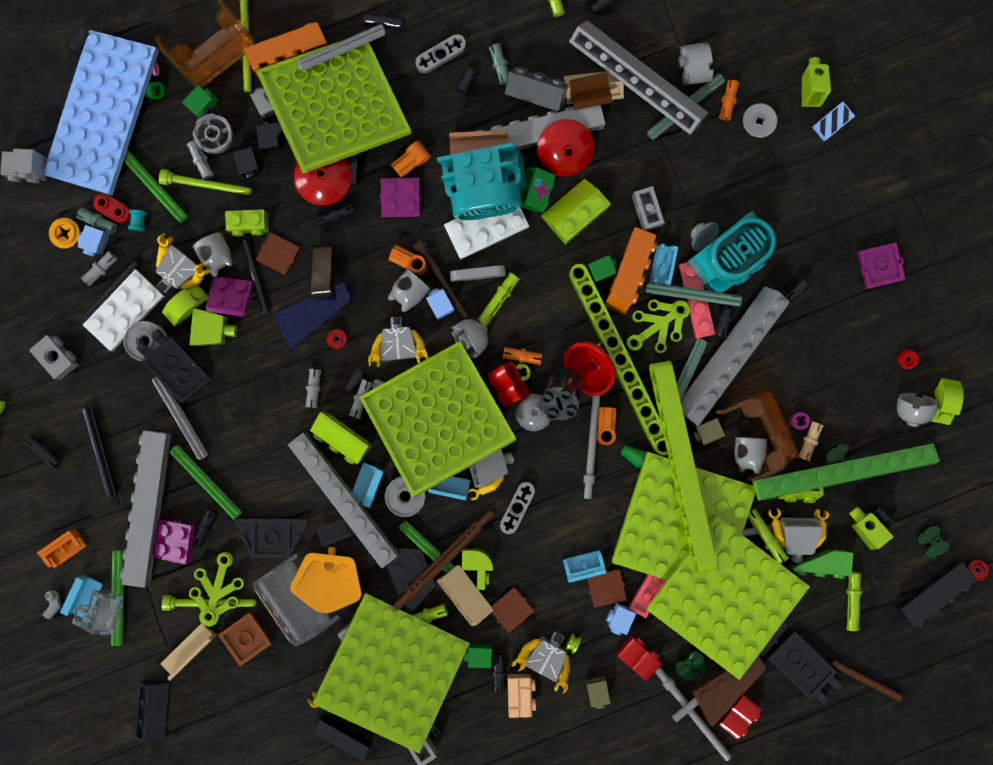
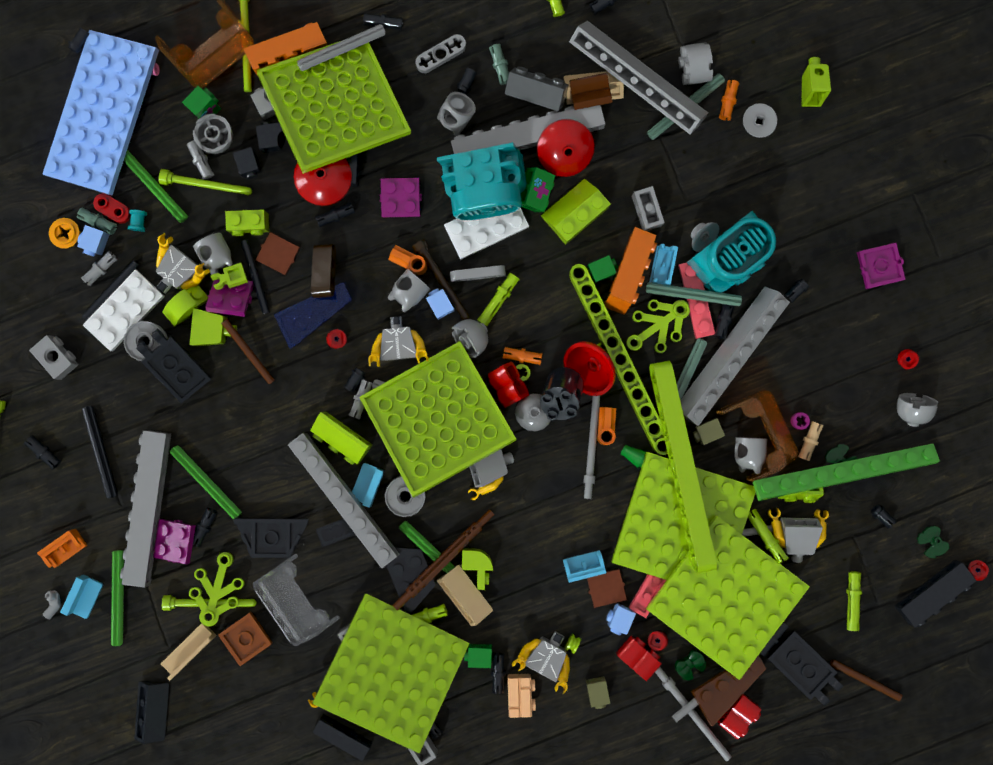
light grey brick [0,149,47,183] -> none
clear brick [72,590,123,635] -> none
green bush [145,81,165,99] -> none
light grey axle [152,377,208,460] -> none
light orange animal [290,547,362,614] -> none
light grey pin [305,369,321,408] -> none
orange piece [391,141,431,178] -> none
medium azure panel [428,476,470,500] -> none
nougat panel [449,131,508,155] -> none
copper piece [491,587,534,633] -> none
light grey beam [500,482,535,534] -> none
bright green slope [789,549,853,579] -> none
light blue tile [812,102,855,141] -> none
lime torso [849,506,893,550] -> none
lime brick [931,378,964,425] -> none
none -> lime plate [211,263,248,290]
none -> reddish brown bar [221,319,274,384]
none -> light grey piece [437,92,476,136]
none -> red tile [648,631,668,651]

